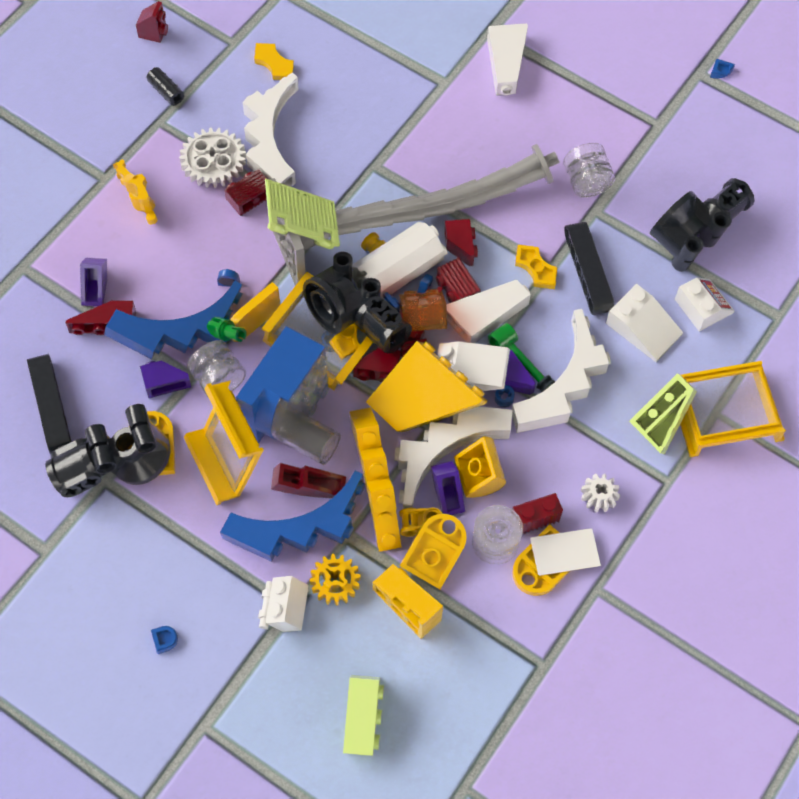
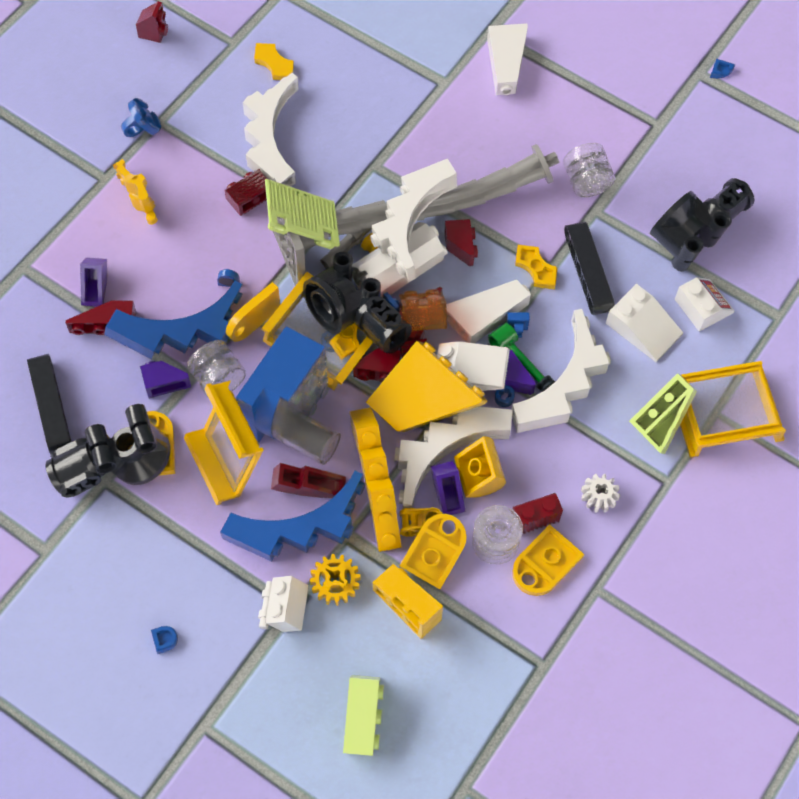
black axle [146,67,184,106] -> none
white gear [179,128,246,188] -> none
green arm [207,317,247,342] -> none
blue tile [415,274,433,300] -> none
dark red brick [435,257,481,303] -> none
white sticker [530,528,601,576] -> none
none -> blue tile [121,98,161,137]
none -> light grey pin [320,228,372,269]
none -> white arch [370,159,457,282]
none -> blue tile [506,312,530,338]

